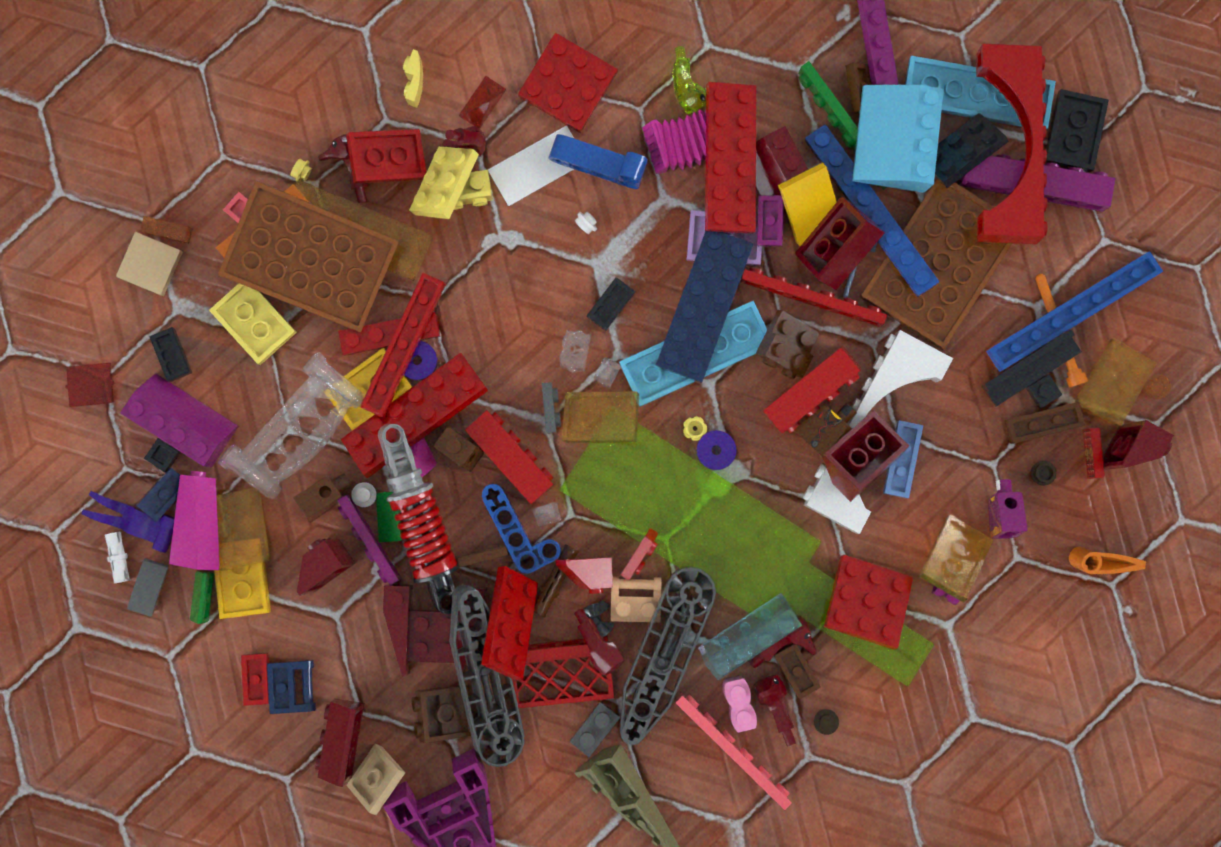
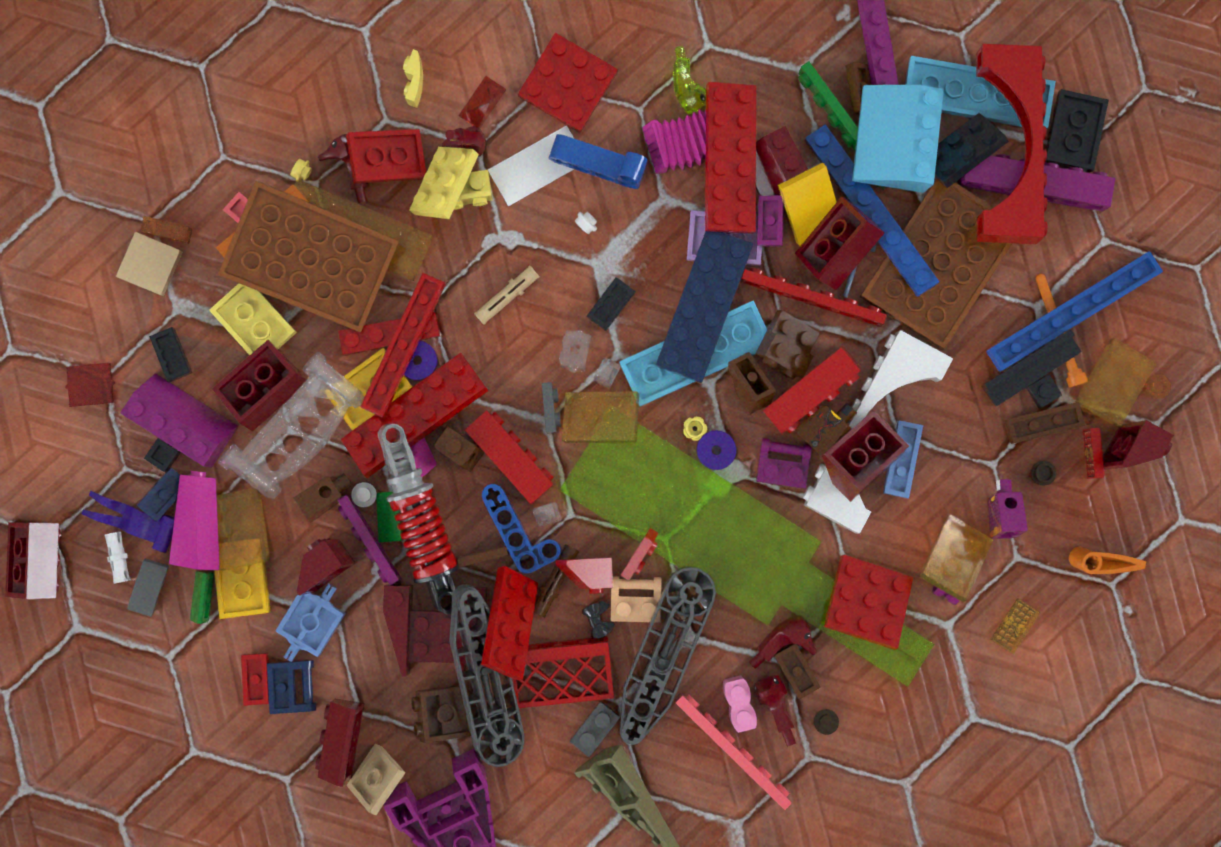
dark red animal [574,609,625,675] -> none
clear light blue brick [698,593,802,680] -> none
none -> slope [5,522,61,599]
none -> dark red slope [212,339,308,432]
none -> medium blue plate [276,583,346,662]
none -> tan pin [474,266,540,325]
none -> reddish brown slope [728,352,776,414]
none -> magenta plate [756,438,812,489]
none -> clear yellow tile [990,598,1040,654]

